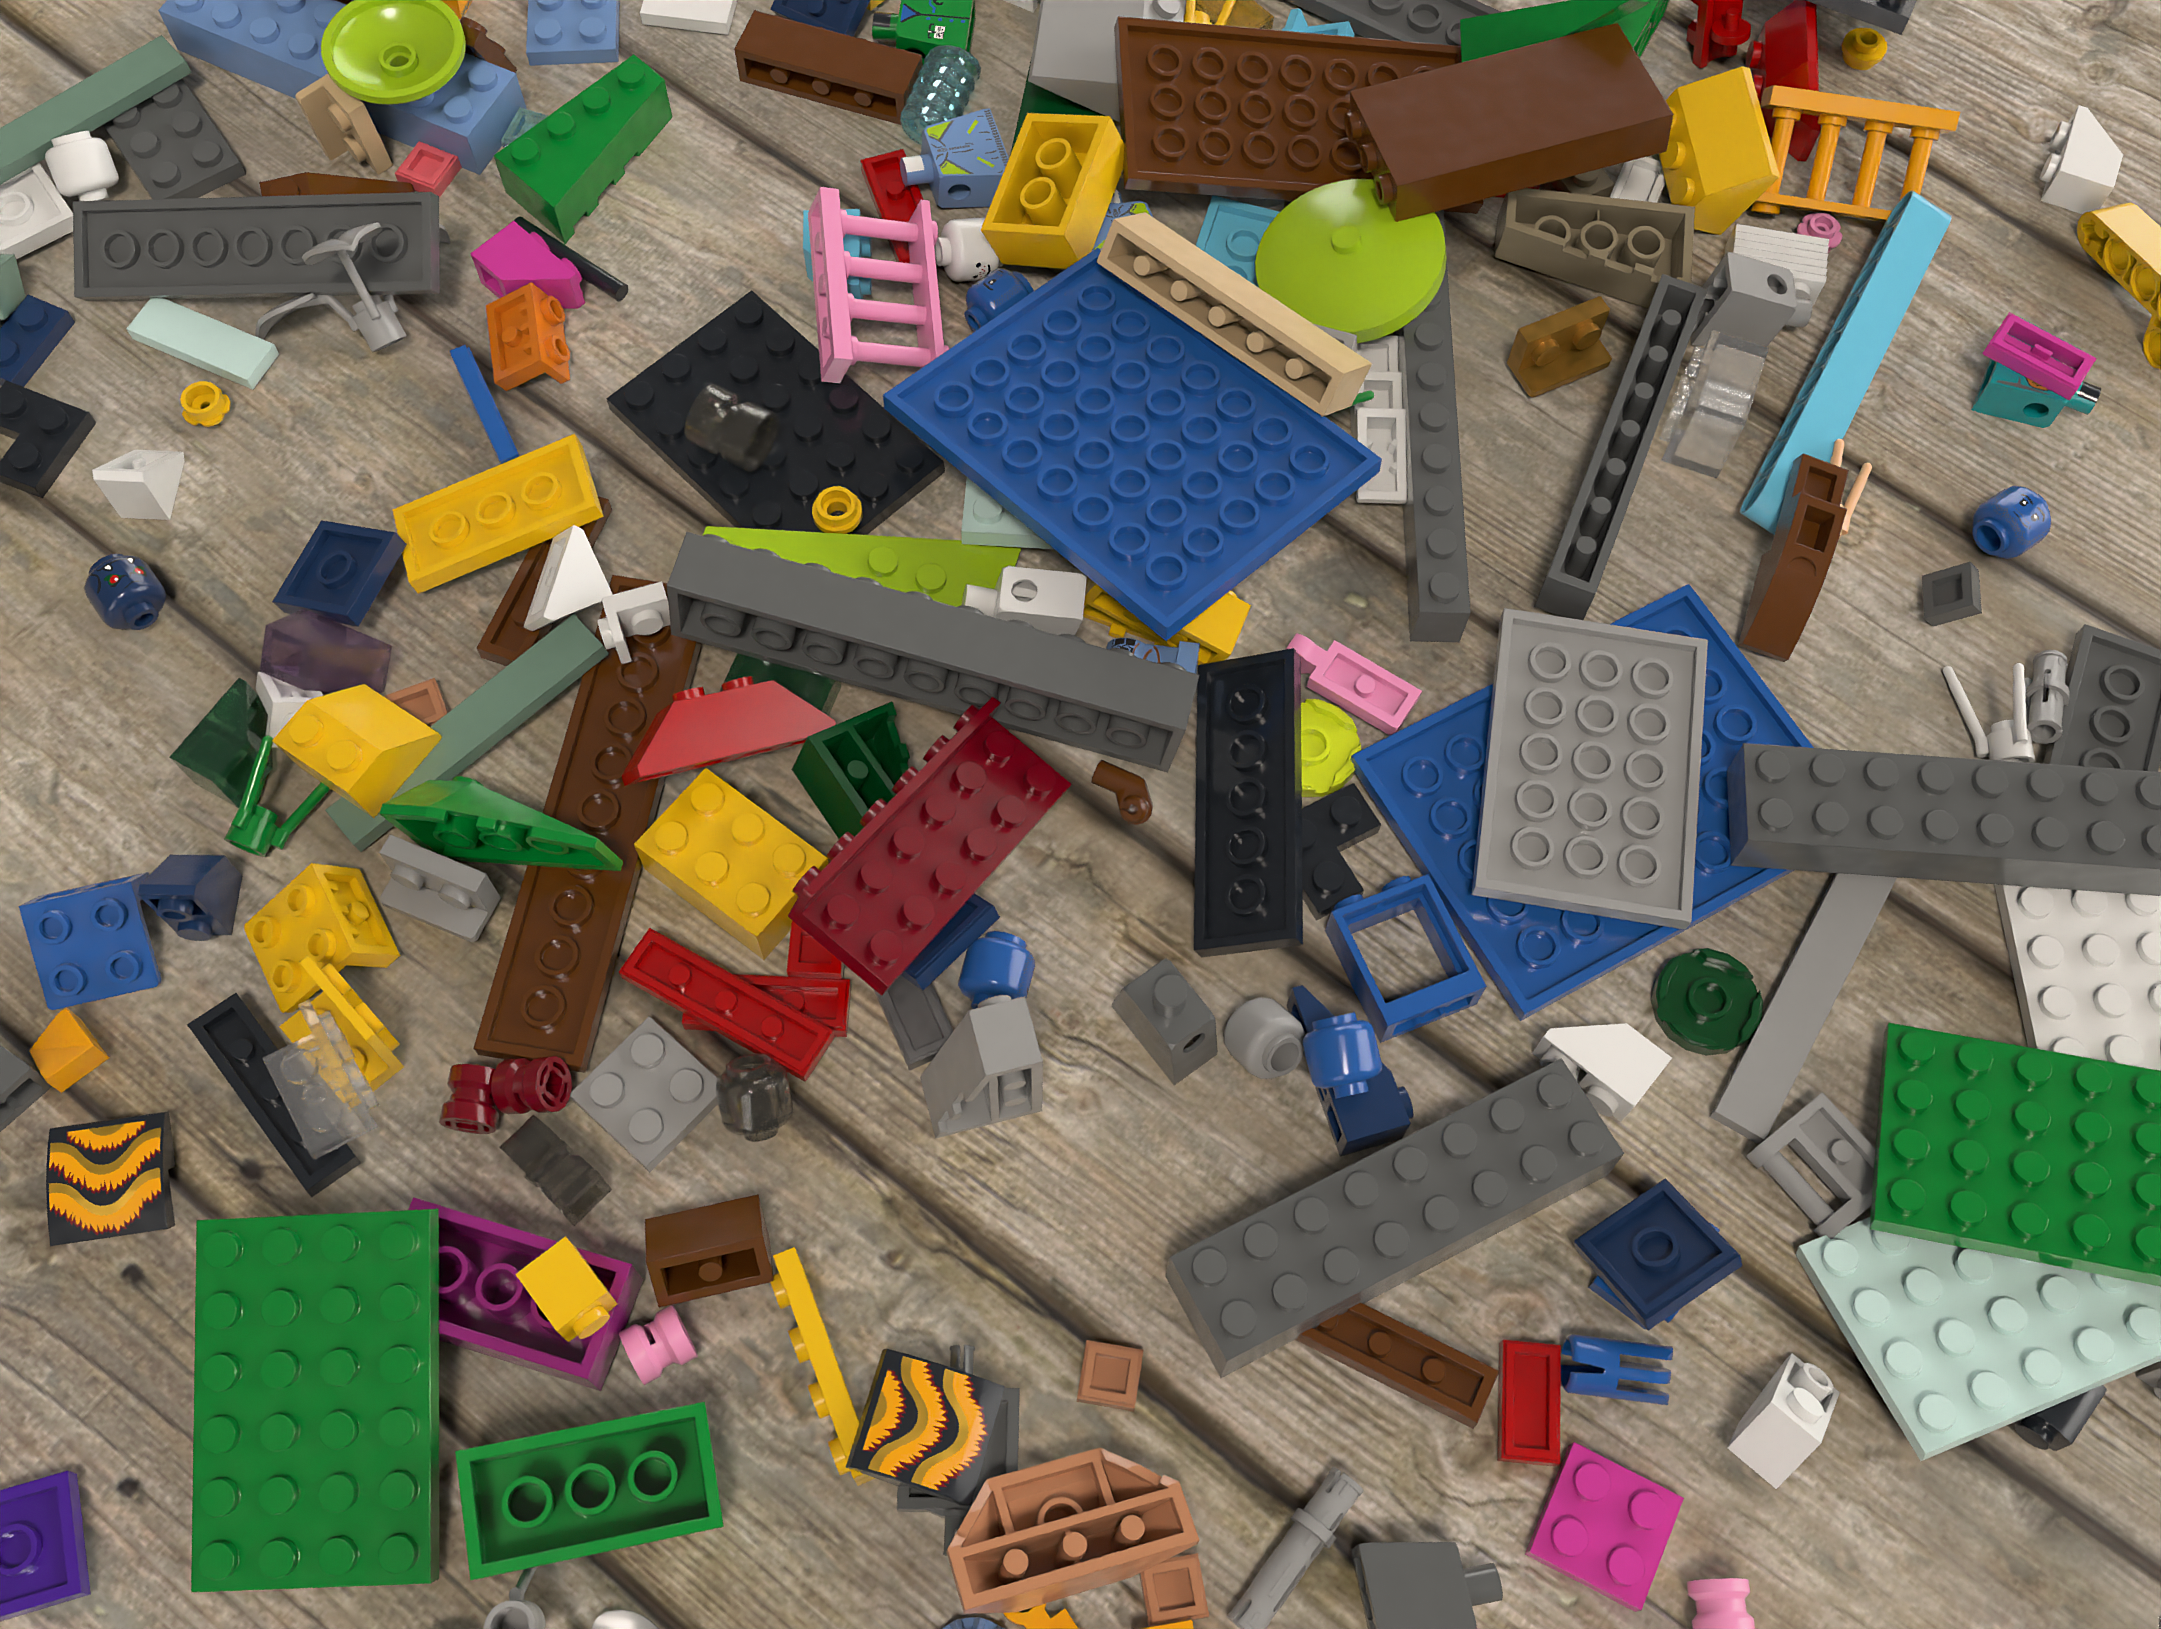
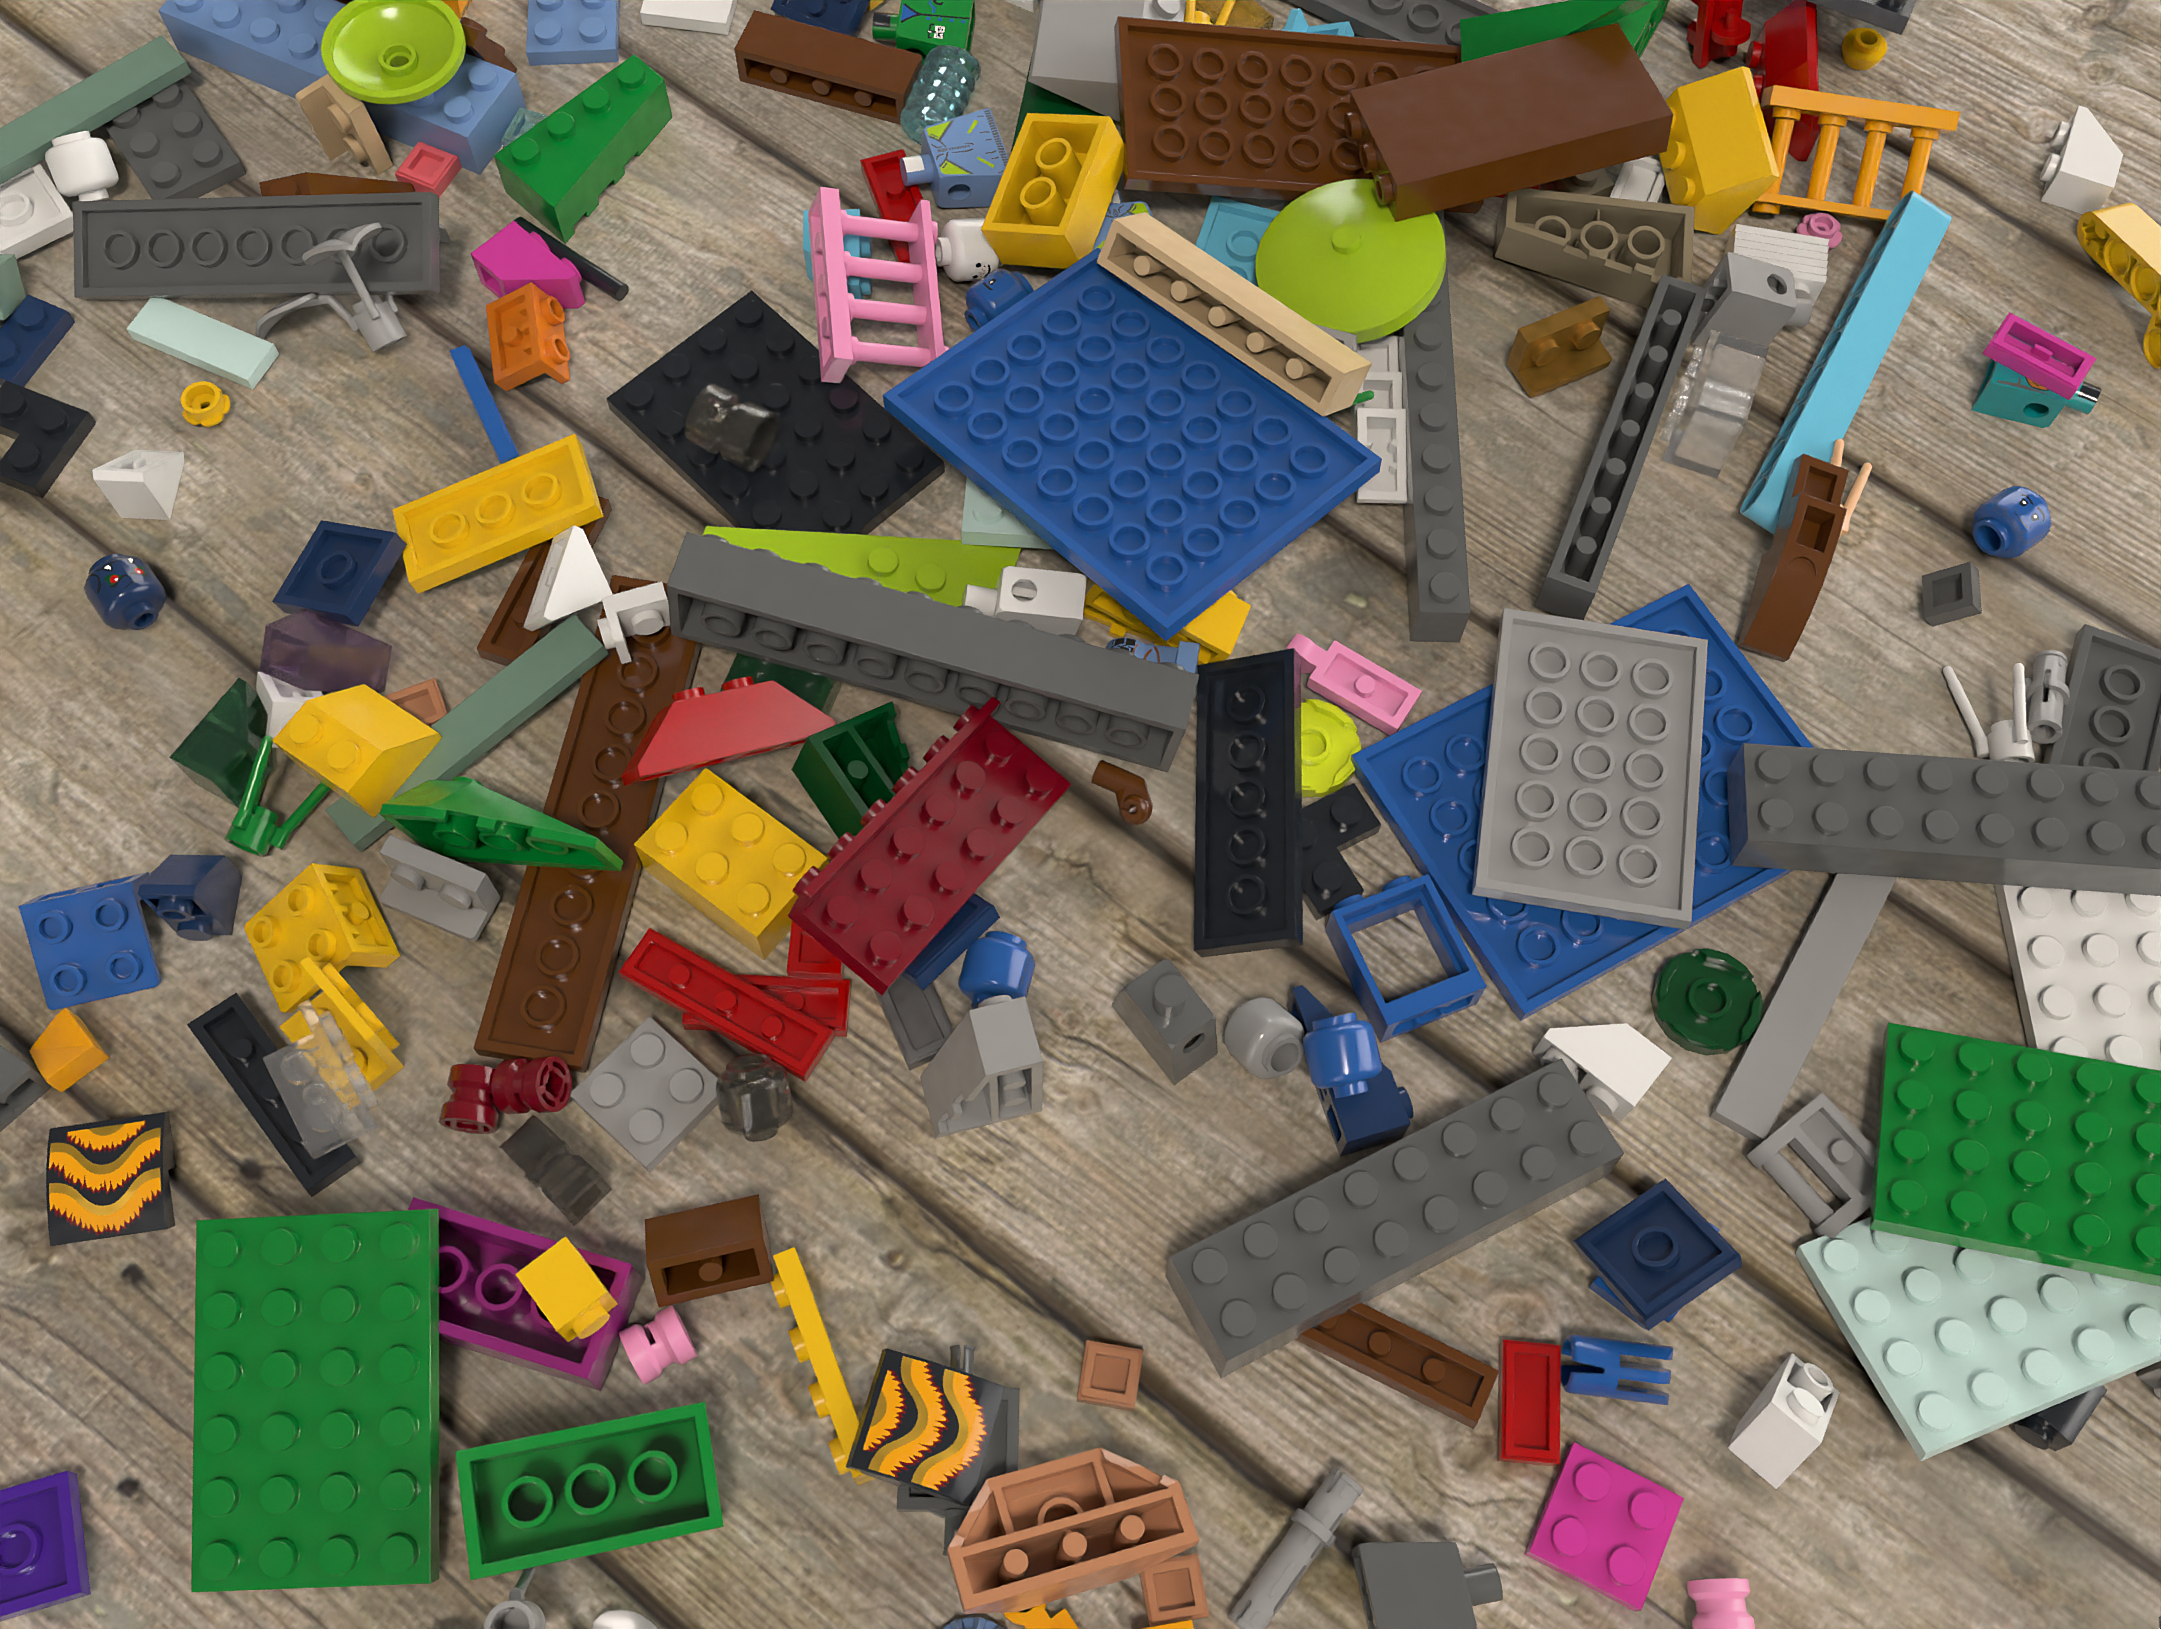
yellow plate [812,486,862,534] -> none

